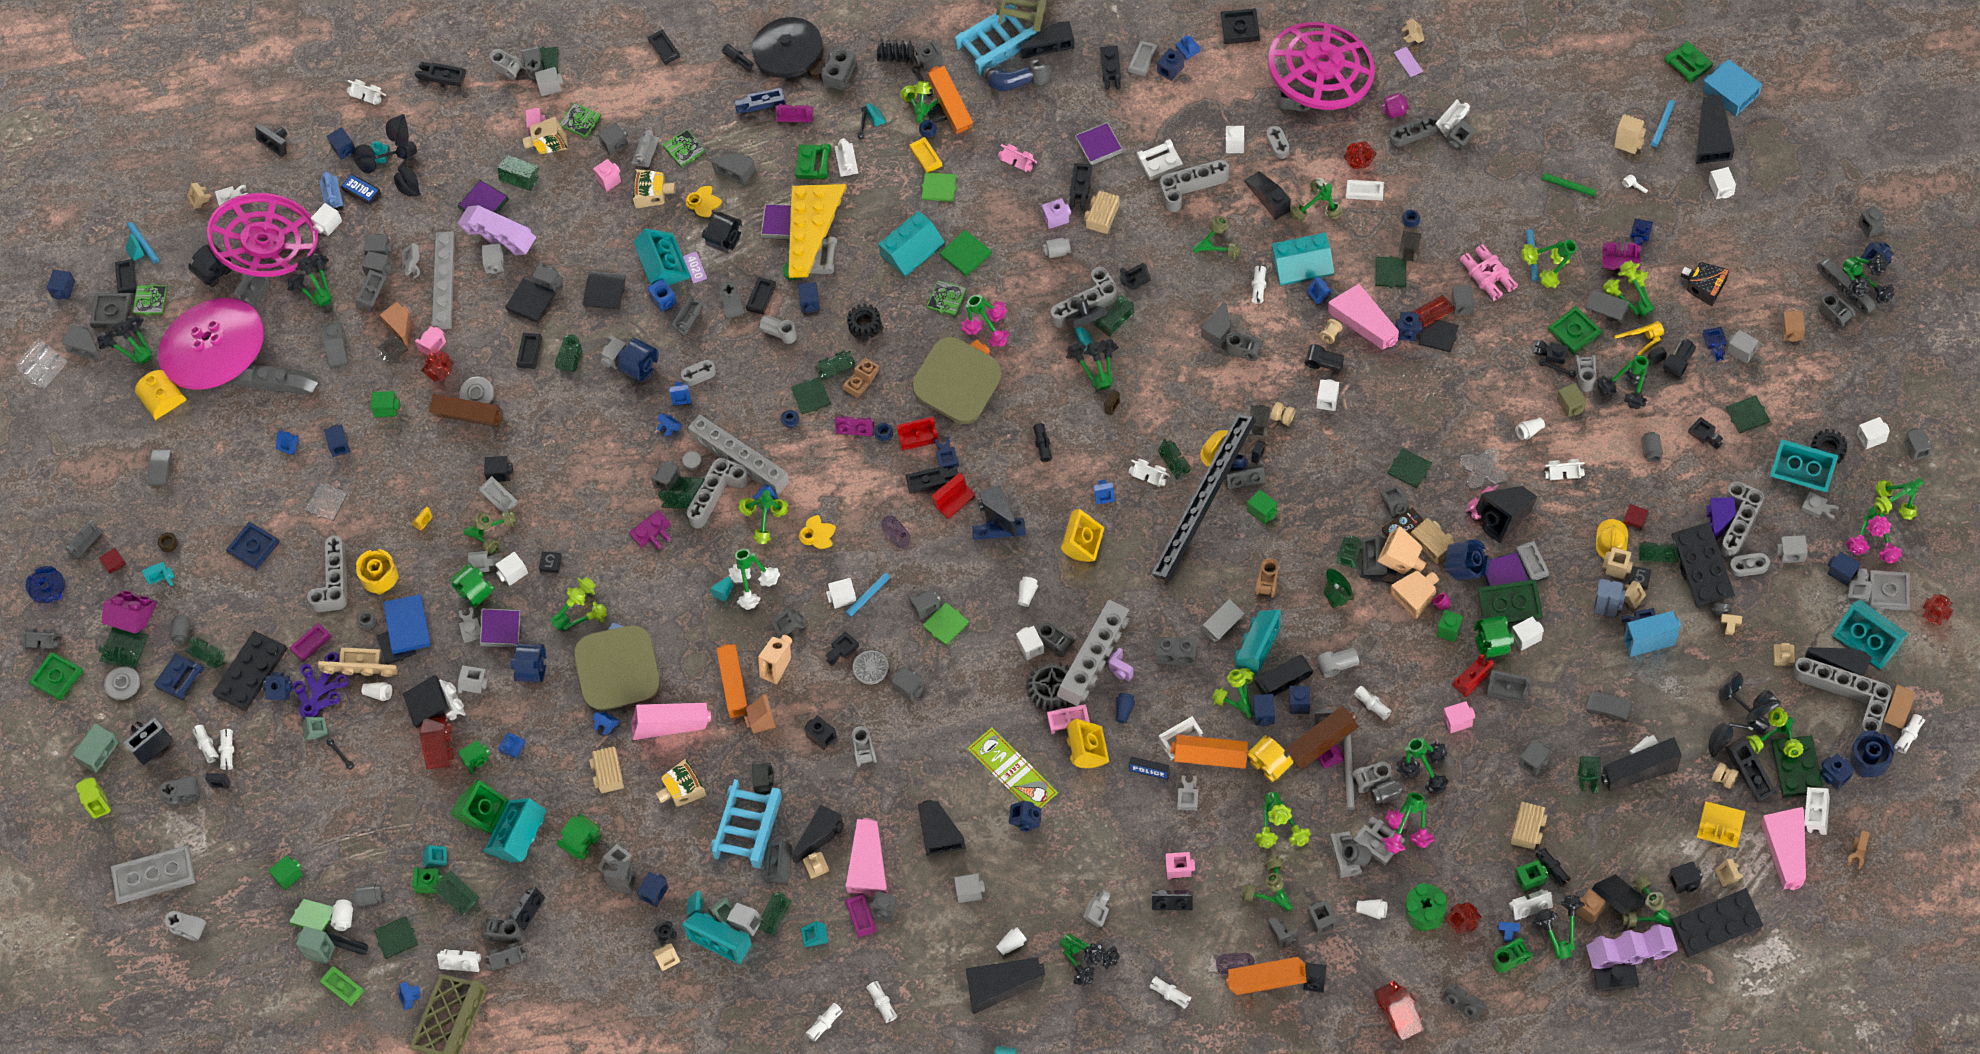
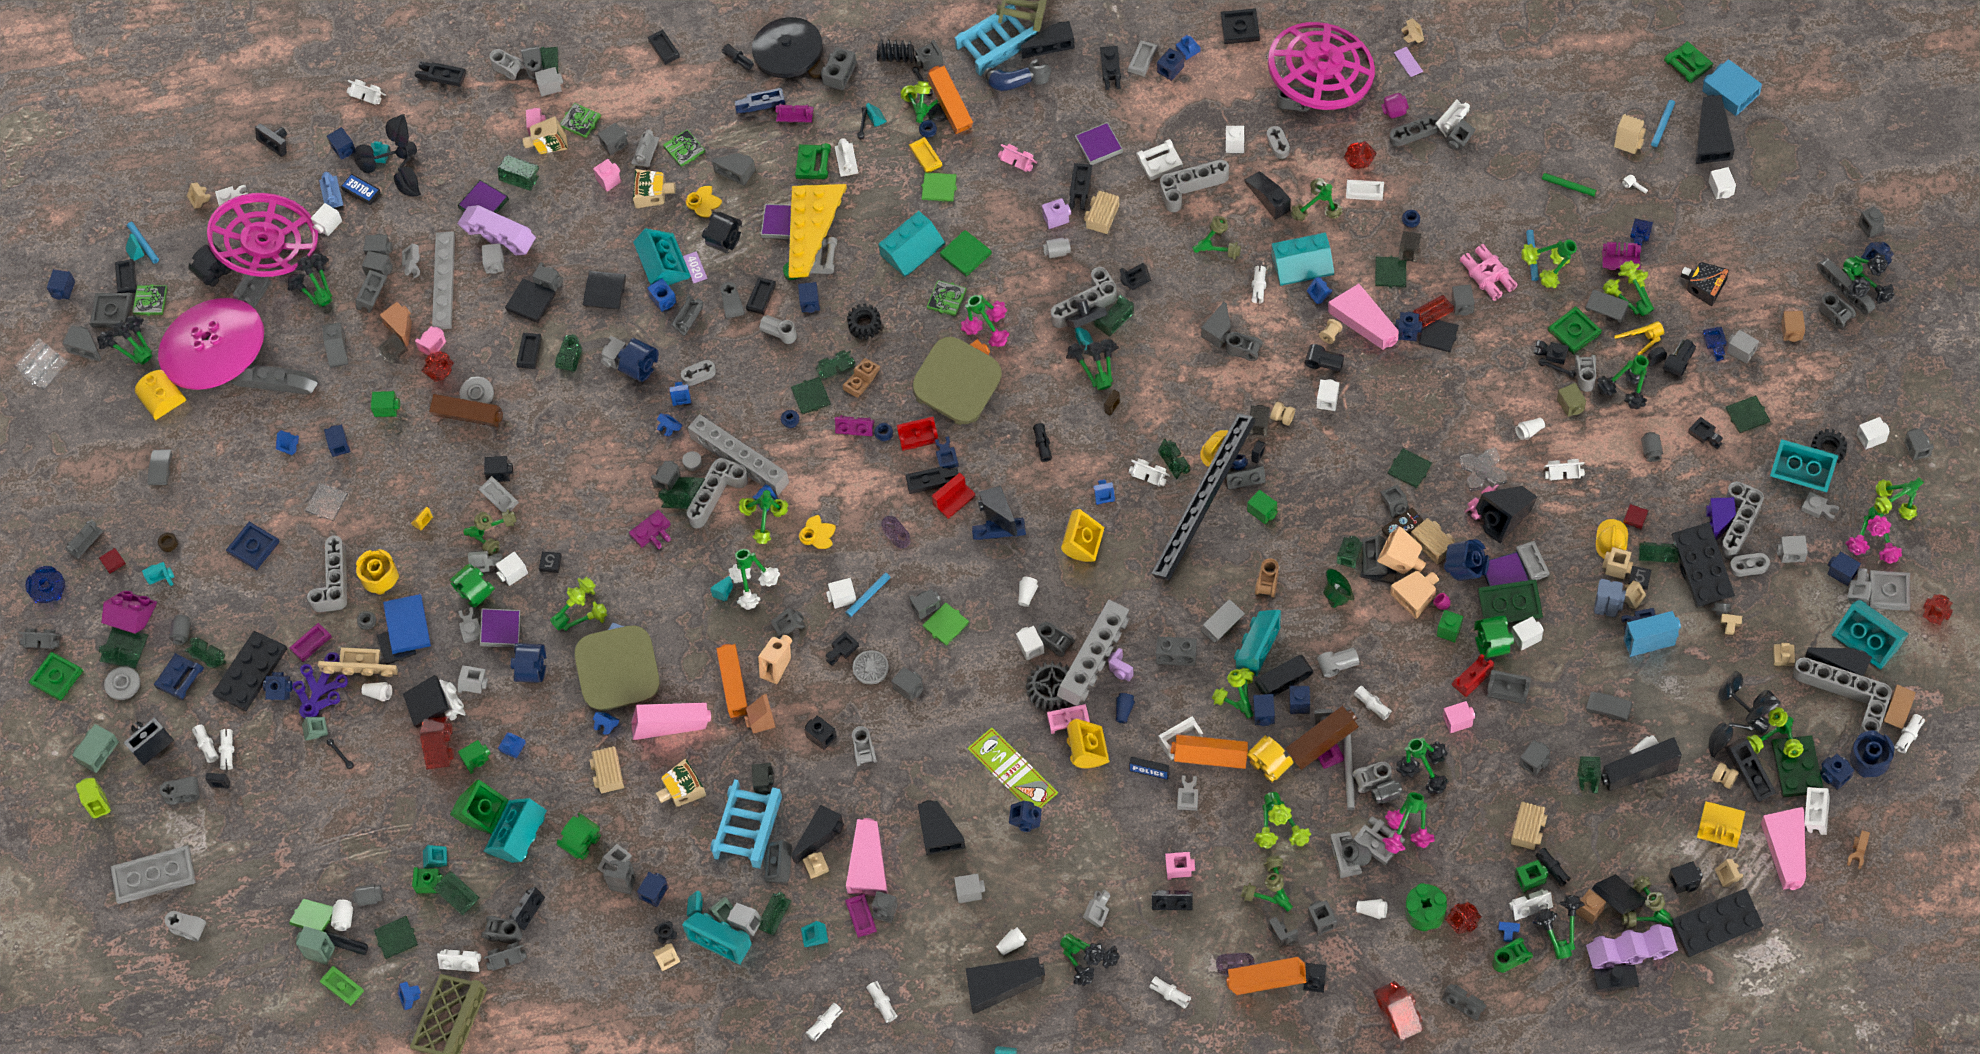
green brick [268,855,303,891] -> none

